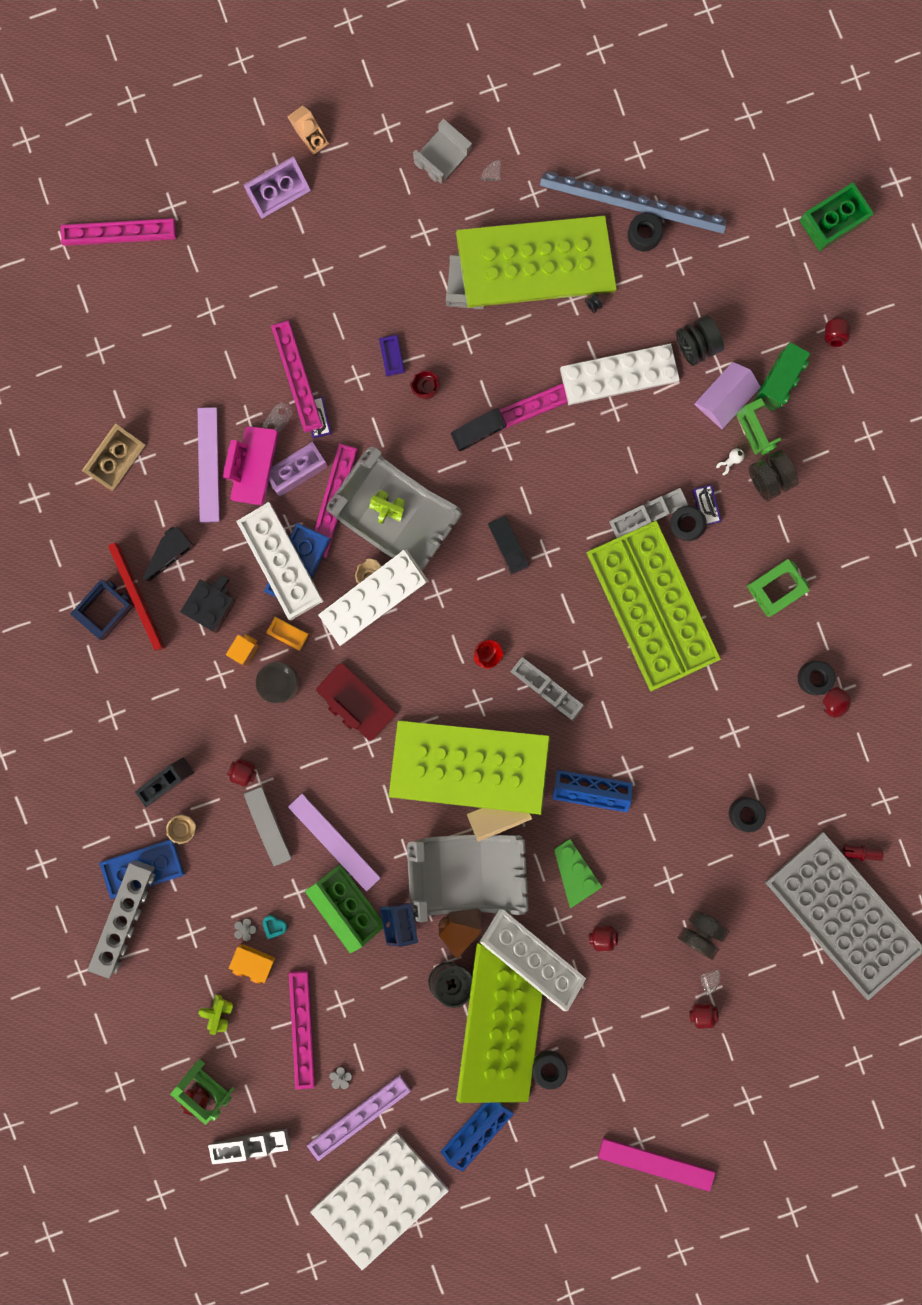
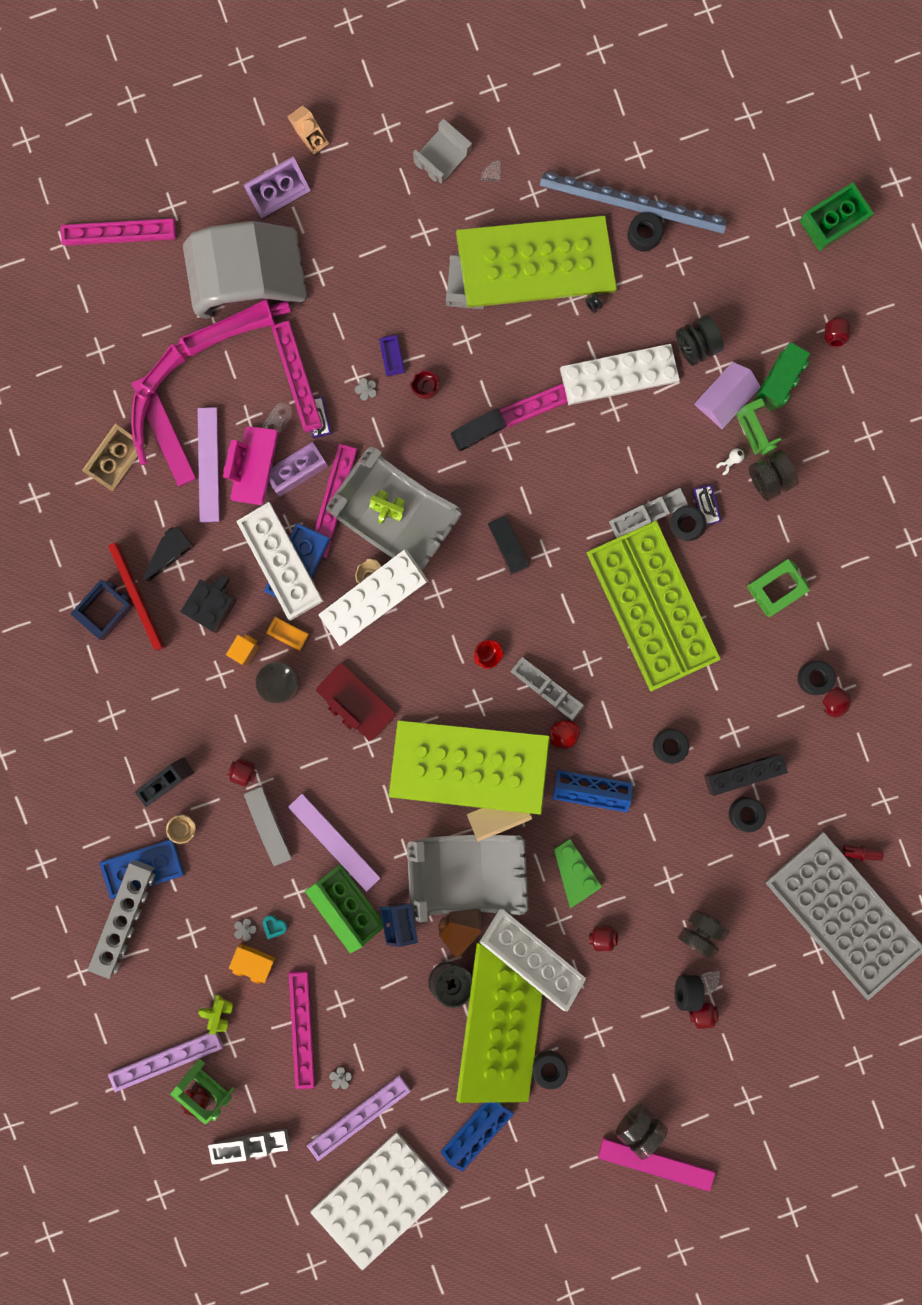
none -> lavender tile [108,1031,224,1092]
none -> dark pink animal [131,299,291,465]
none -> dark pink tile [131,377,196,487]
none -> light grey windscreen [183,221,308,319]
none -> light grey plant [355,378,376,401]
none -> red hair [549,720,580,749]
none -> clear smoke wheel [615,1104,668,1159]
none -> black tyre [653,729,689,764]
none -> black tyre [675,975,705,1011]
none -> black brick [704,753,788,796]

